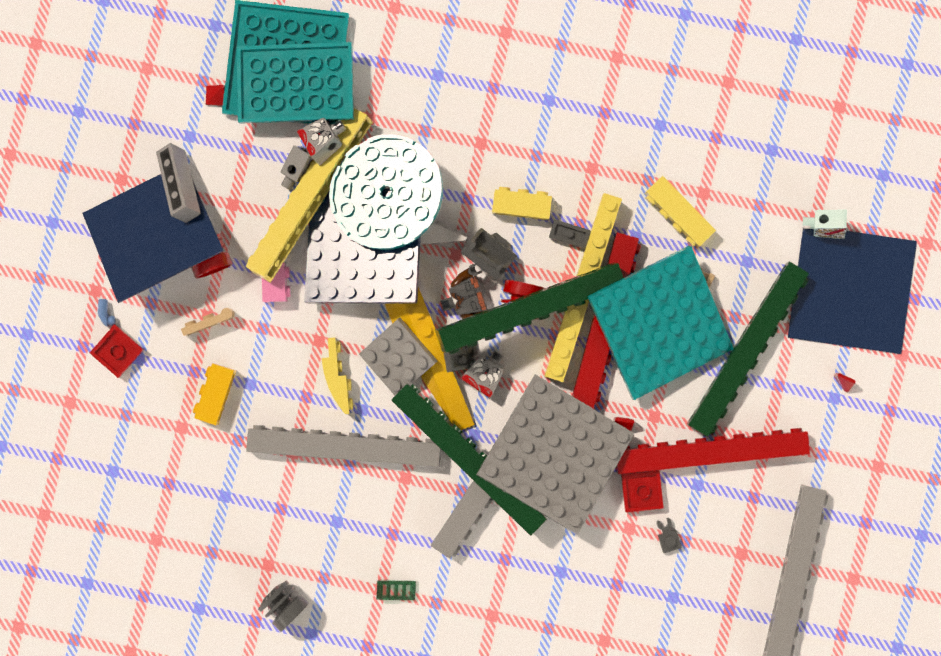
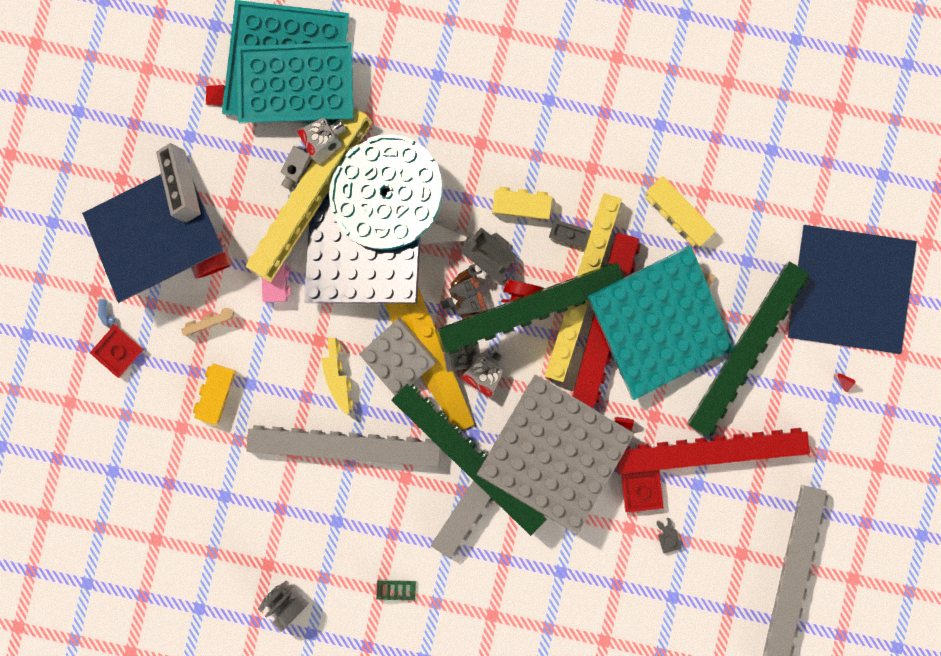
light aqua torso [802,209,847,239] -> none

